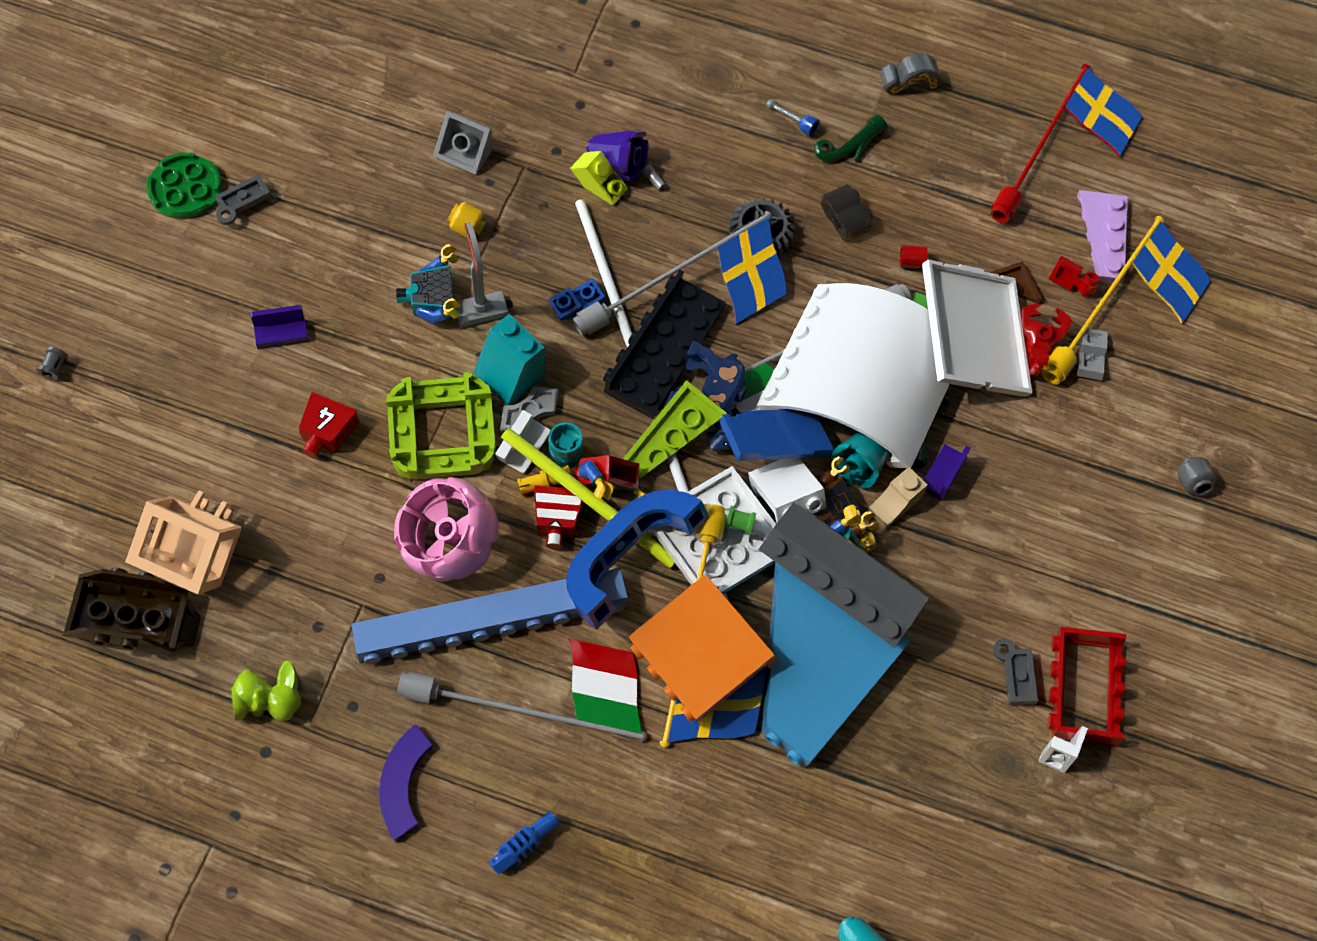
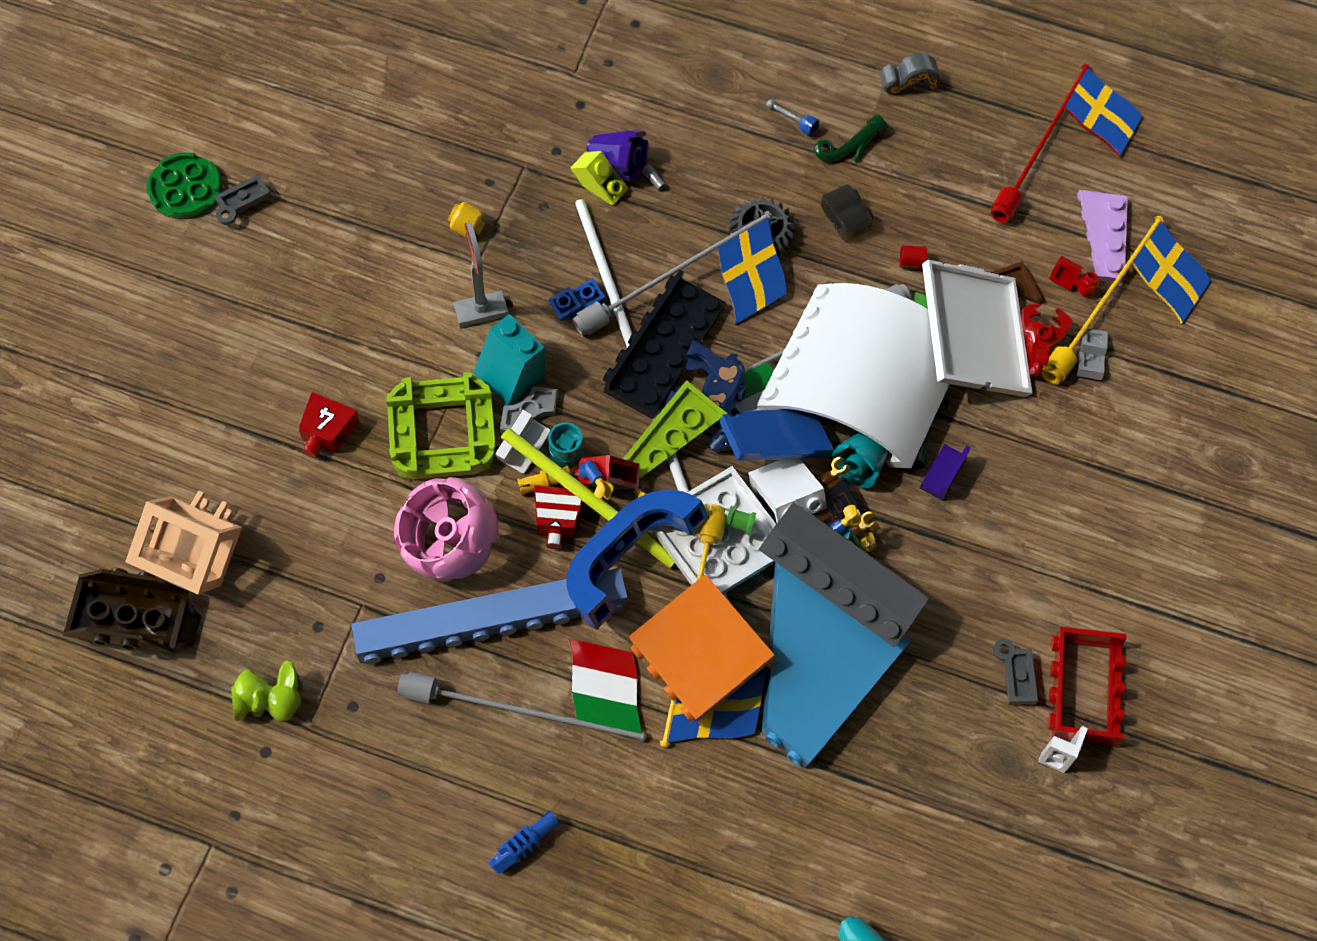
dark grey bush [36,346,69,381] -> none
dark purple panel [250,305,308,349] -> none
dark purple tile [379,724,433,842] -> none
torso [396,245,461,324] -> none
light grey slope [433,110,493,175] -> none
tan arch [868,467,928,529] -> none
dark grey head [1178,457,1217,496] -> none

